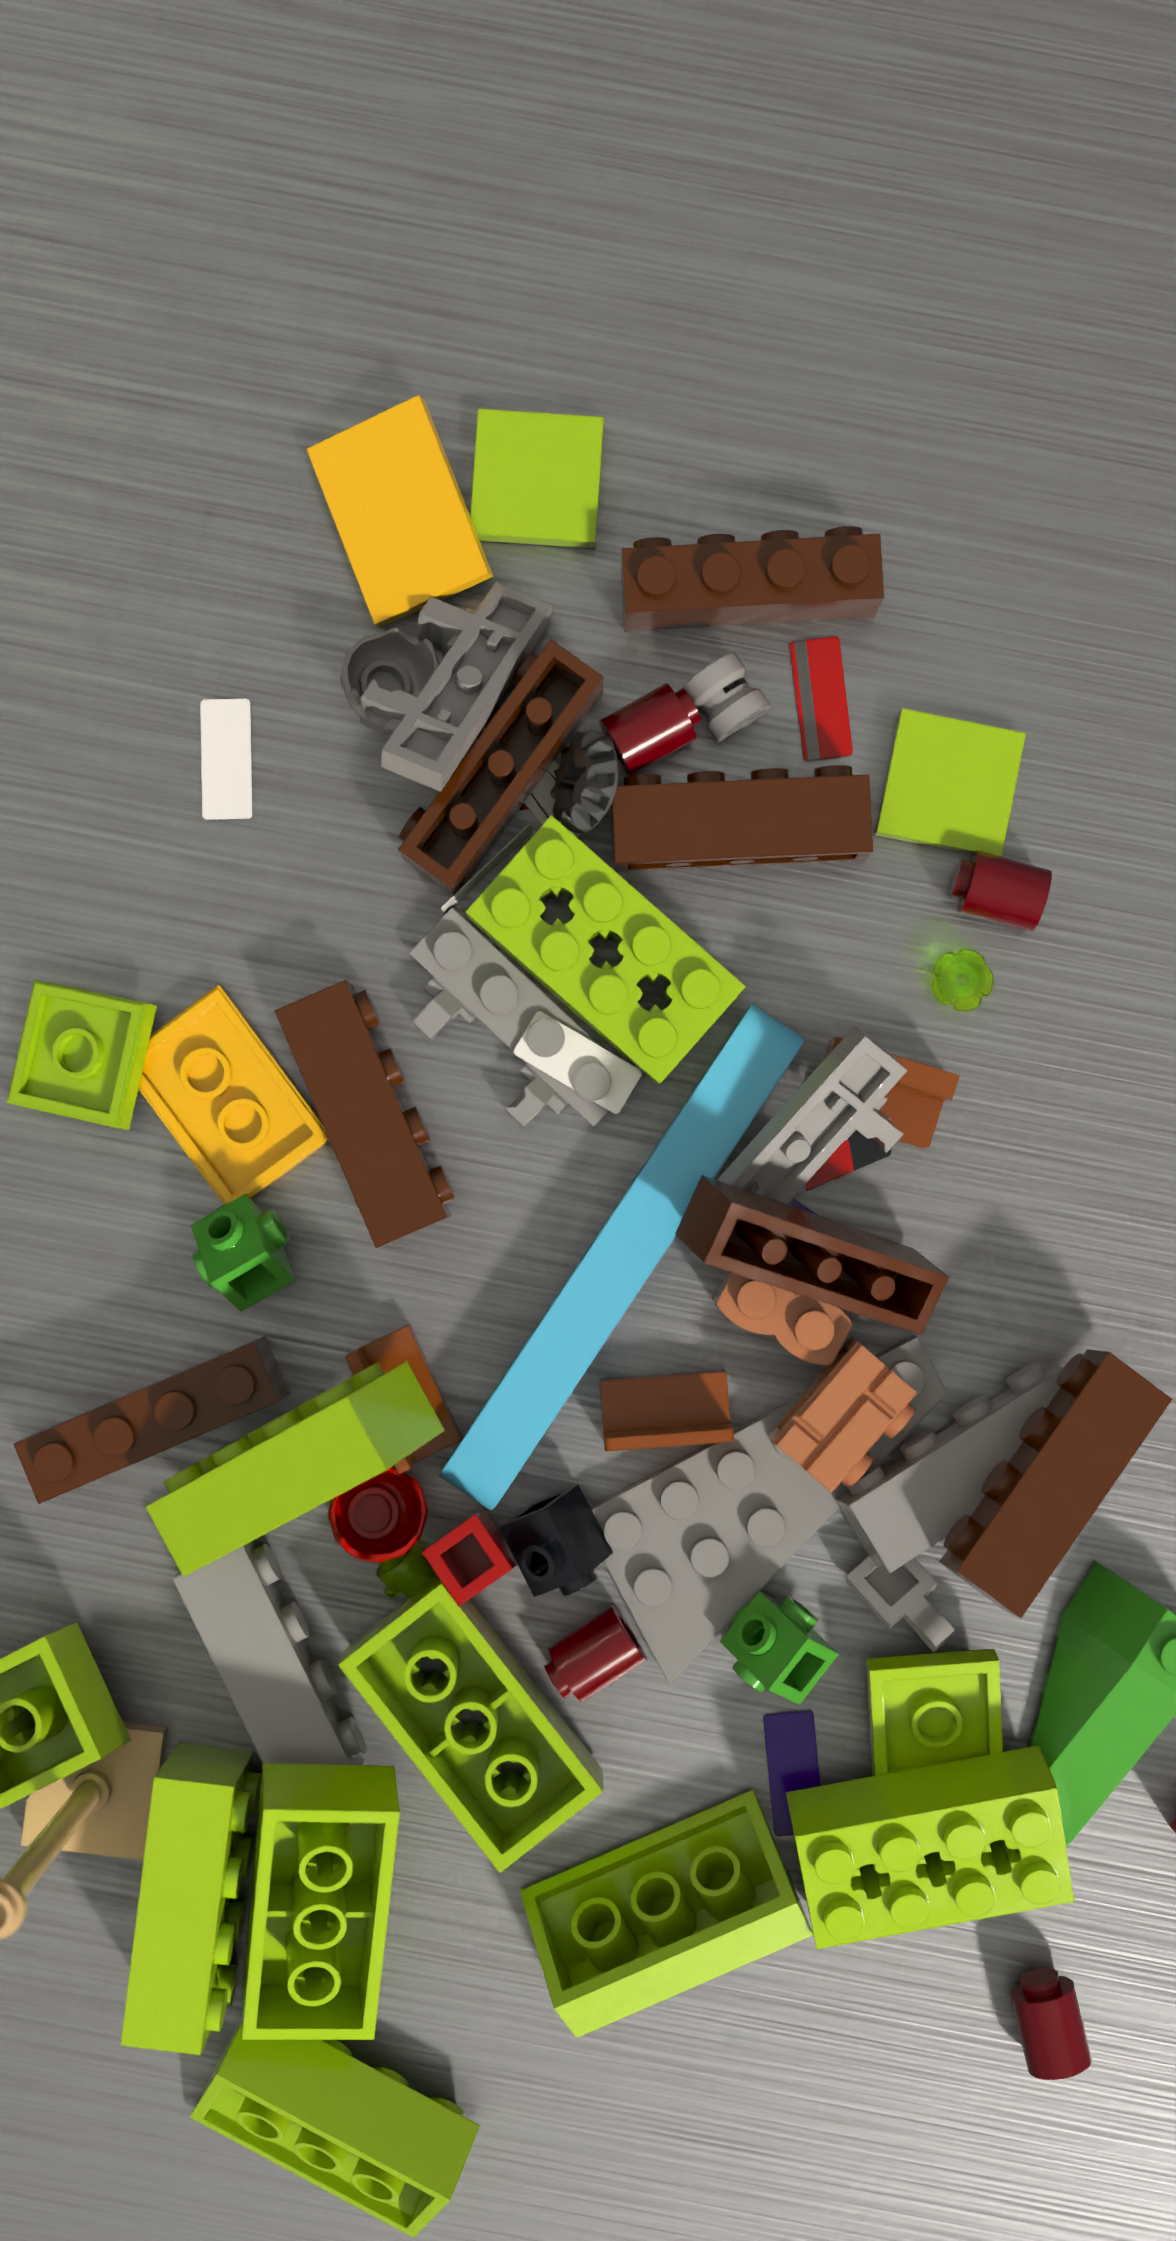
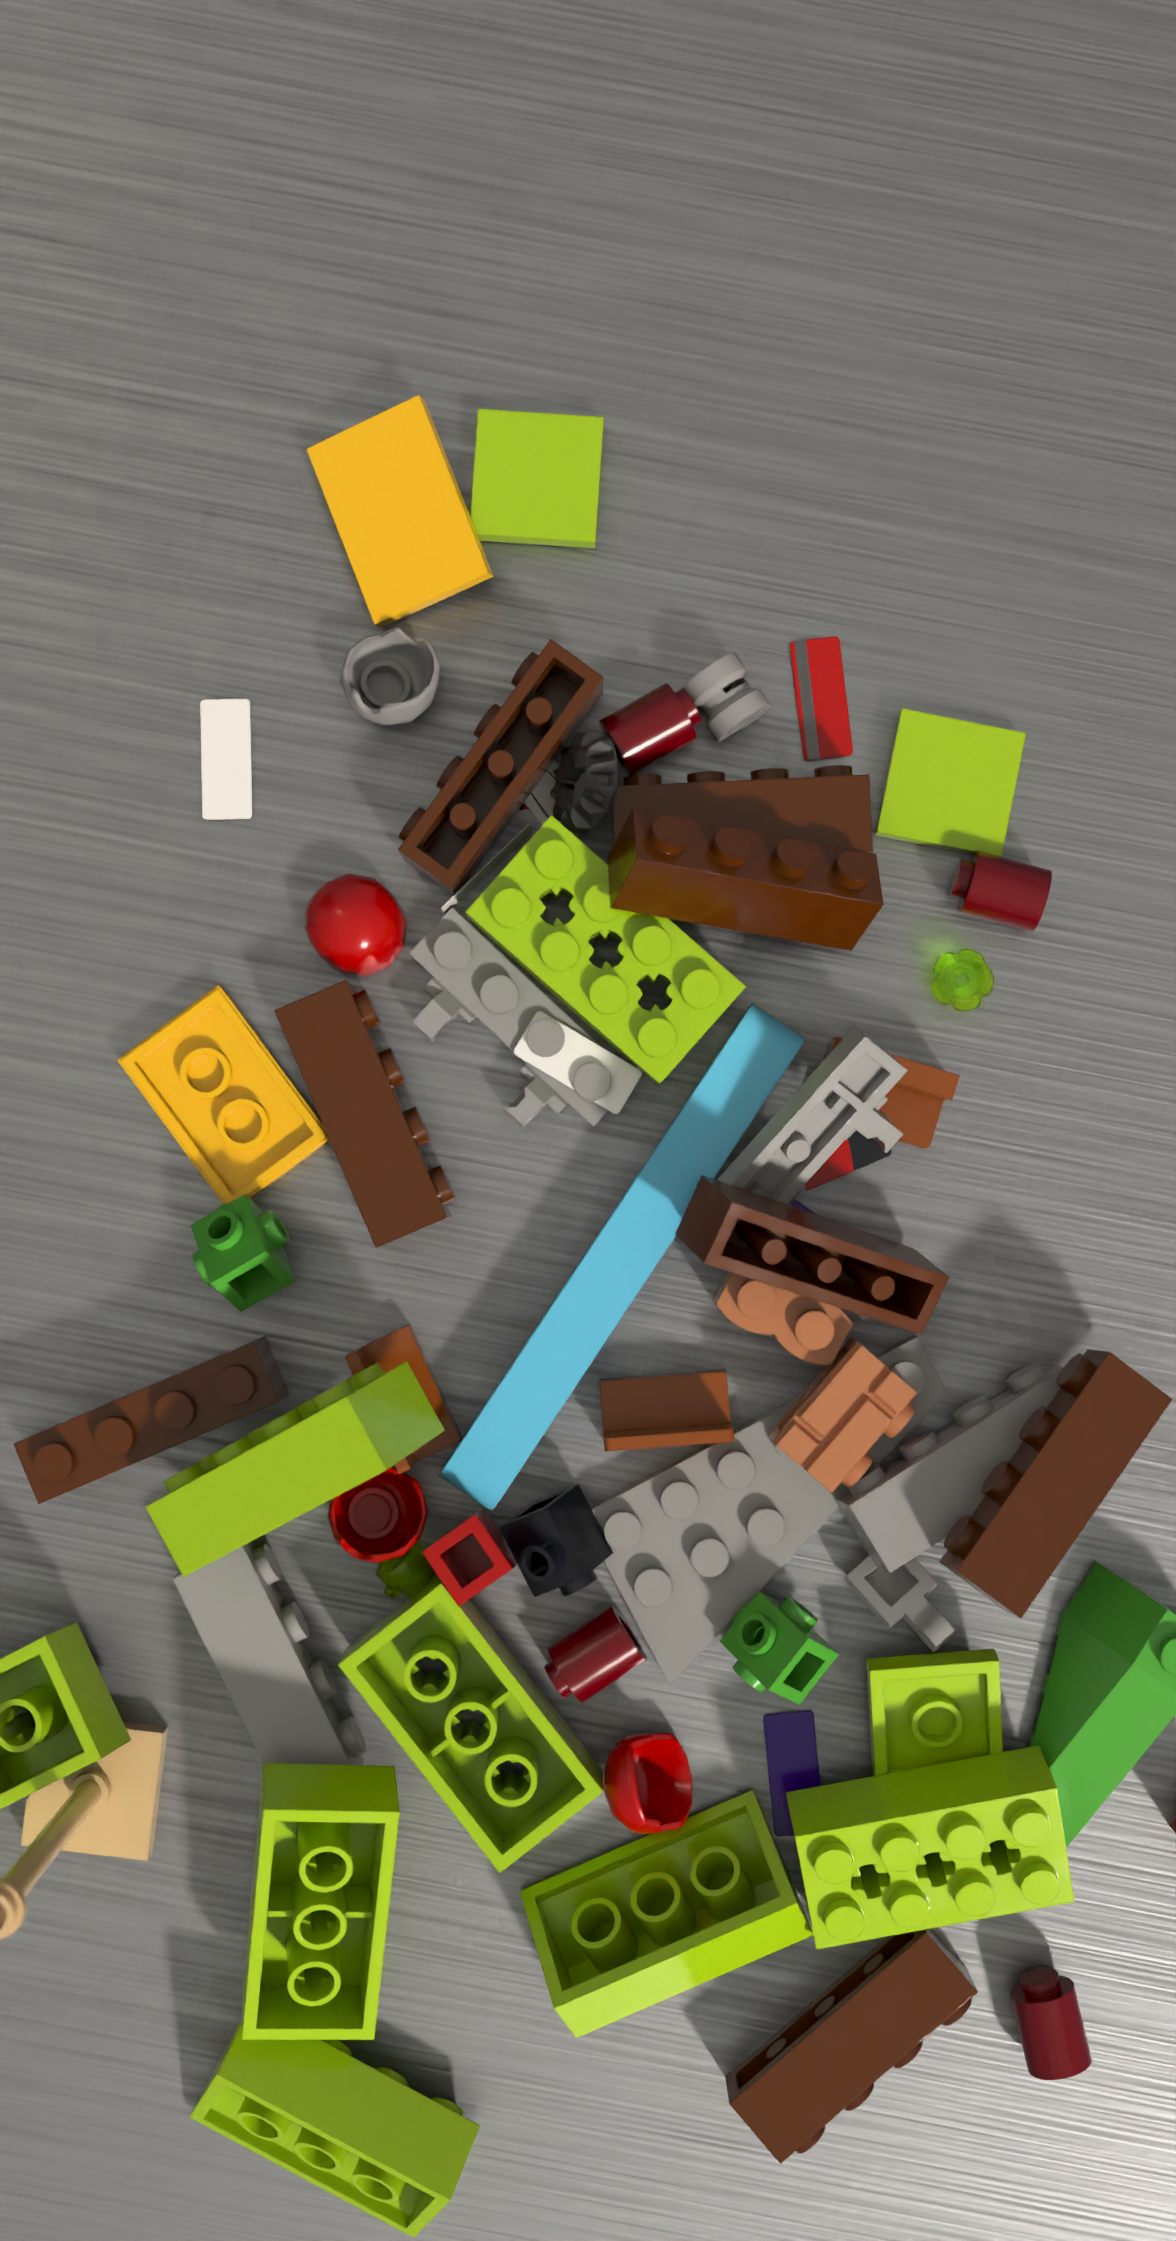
lime tile [6,979,157,1130] -> none
lime brick [120,1742,262,2055] -> none
light grey hinge [360,582,553,792] -> none
reddish brown brick [621,526,884,631] -> none
none -> red hair [304,874,407,976]
none -> red hair [603,1732,693,1834]
none -> reddish brown brick [607,807,884,951]
none -> reddish brown brick [725,1928,978,2164]

